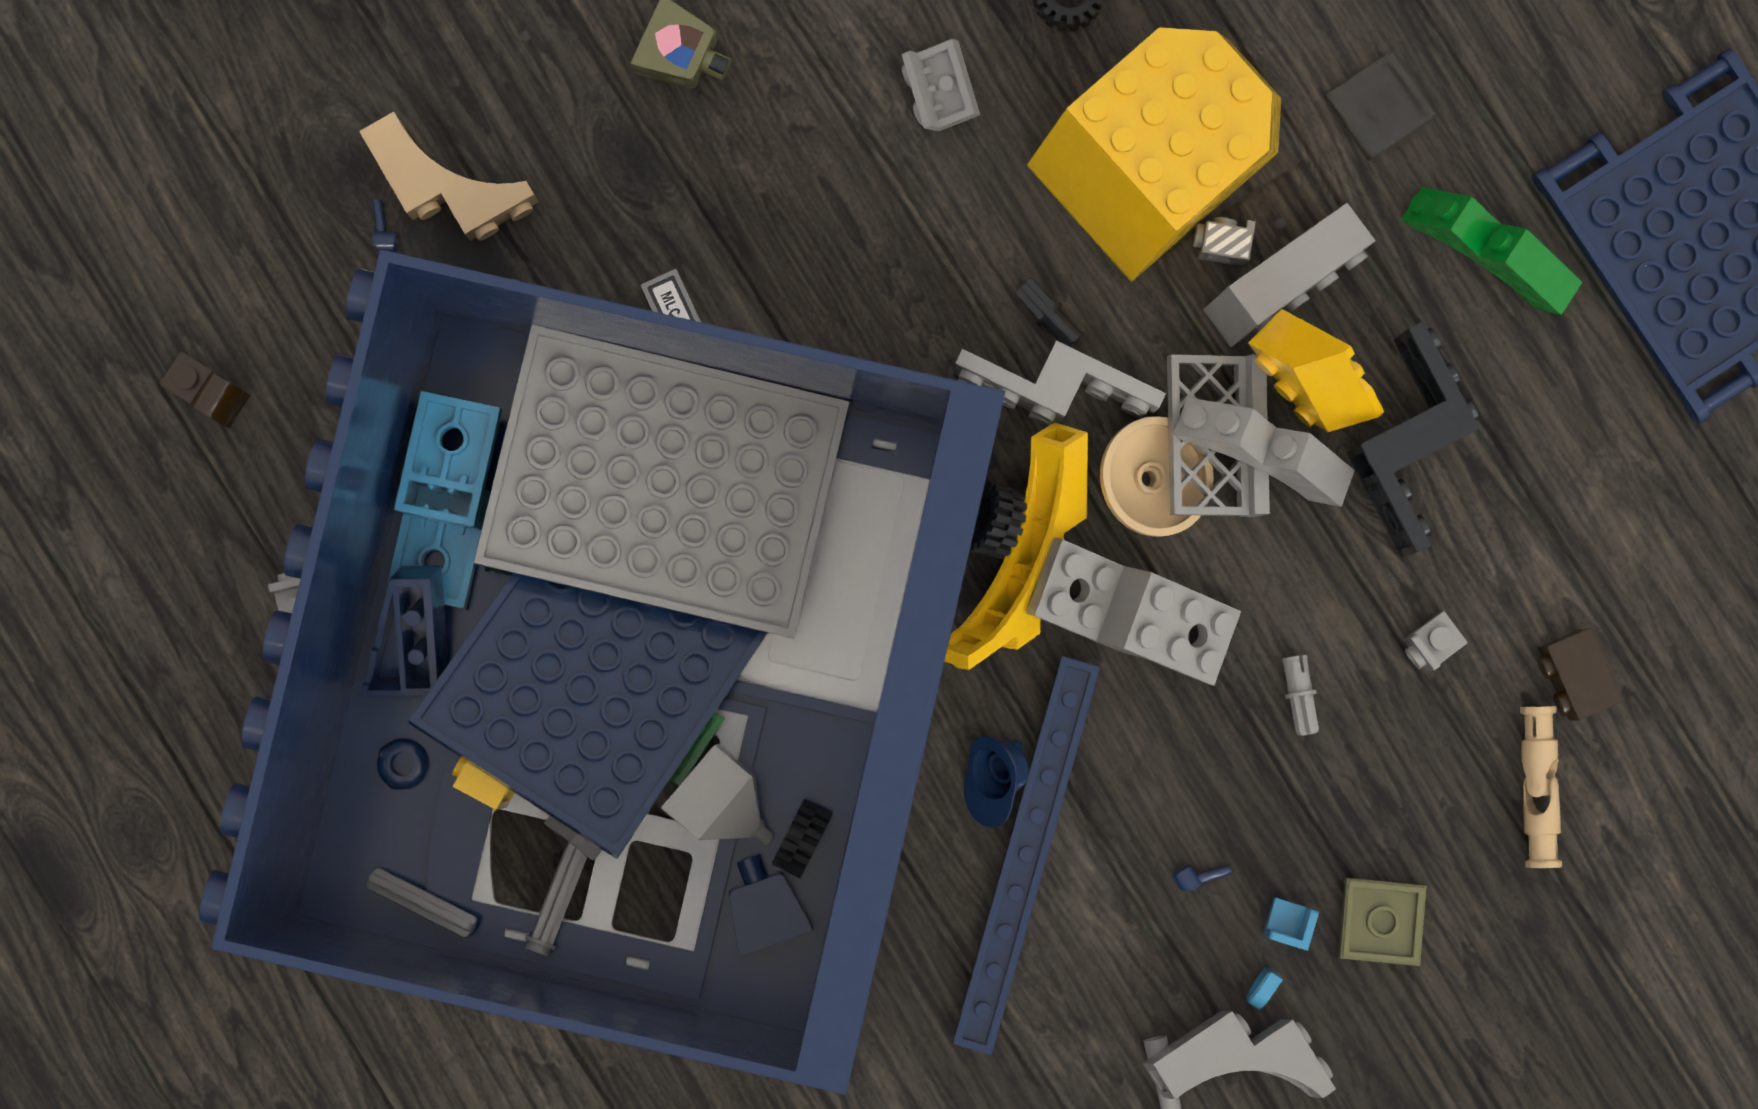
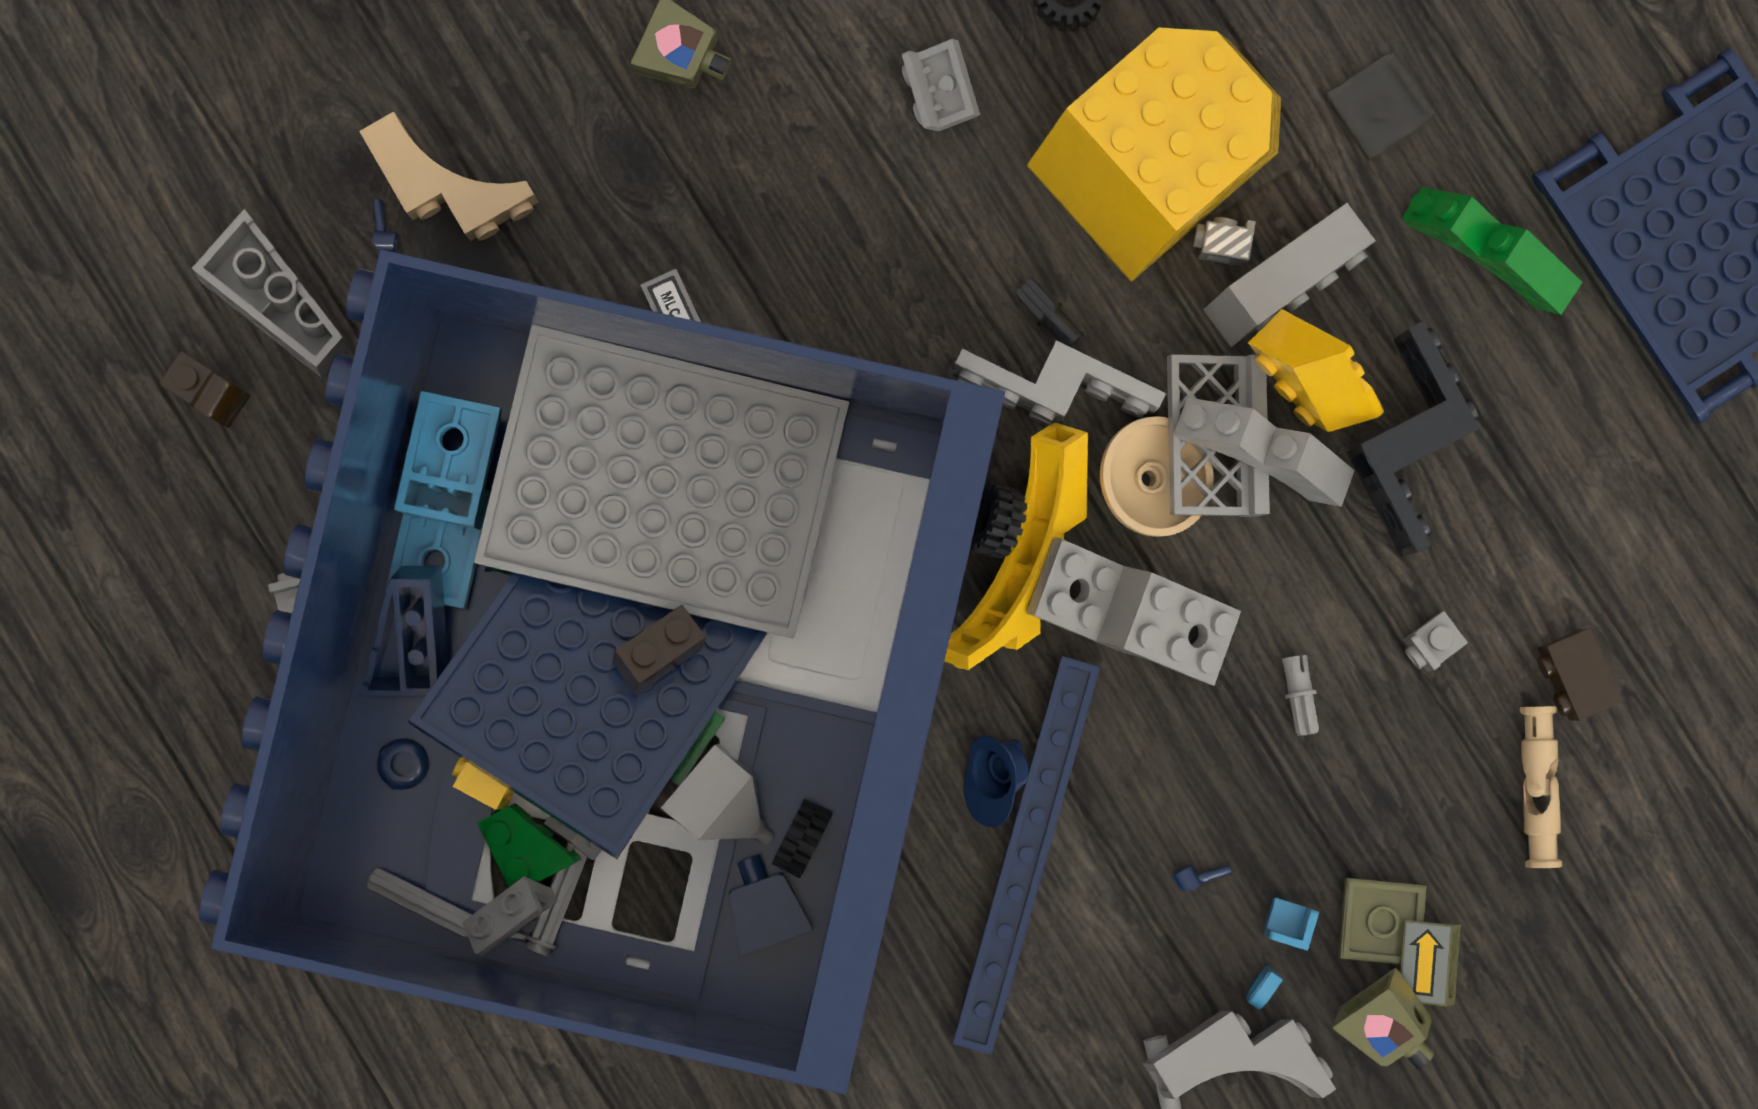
none -> light grey wedge [192,209,348,378]
none -> light grey bracket [462,876,558,956]
none -> green wing [477,803,582,887]
none -> dark brown brick [612,605,706,695]
none -> olive torso [1333,968,1434,1069]
none -> panel [1400,920,1461,1007]

